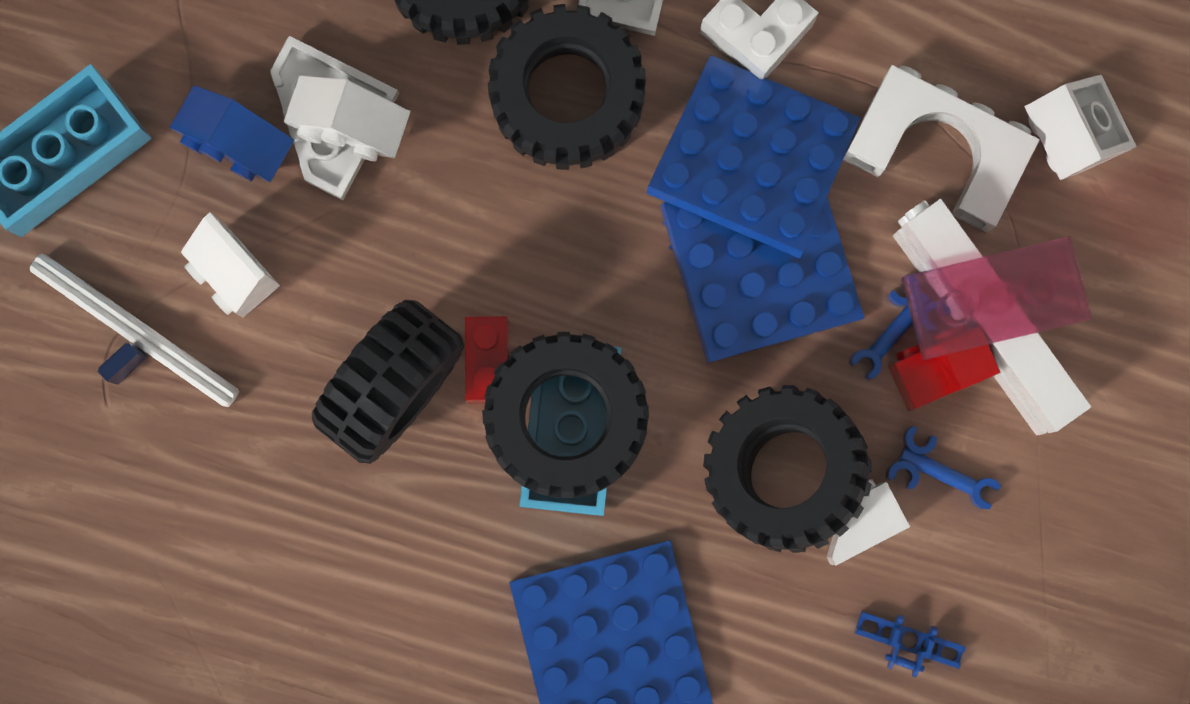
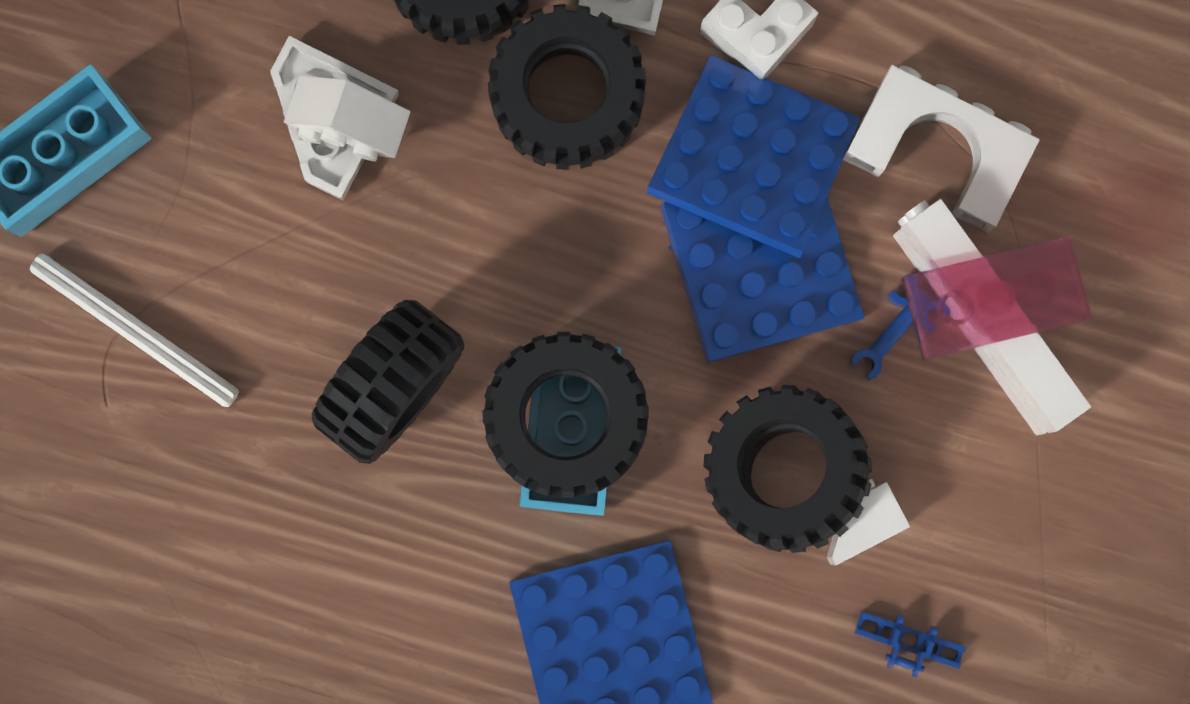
dark blue tile [97,343,148,385] -> none
blue brick [169,85,294,182] -> none
white slope [181,212,280,318] -> none
red brick [465,316,509,404] -> none
blue bar [886,426,1001,509] -> none
red brick [888,323,1001,411] -> none
white slope [1025,75,1137,180] -> none

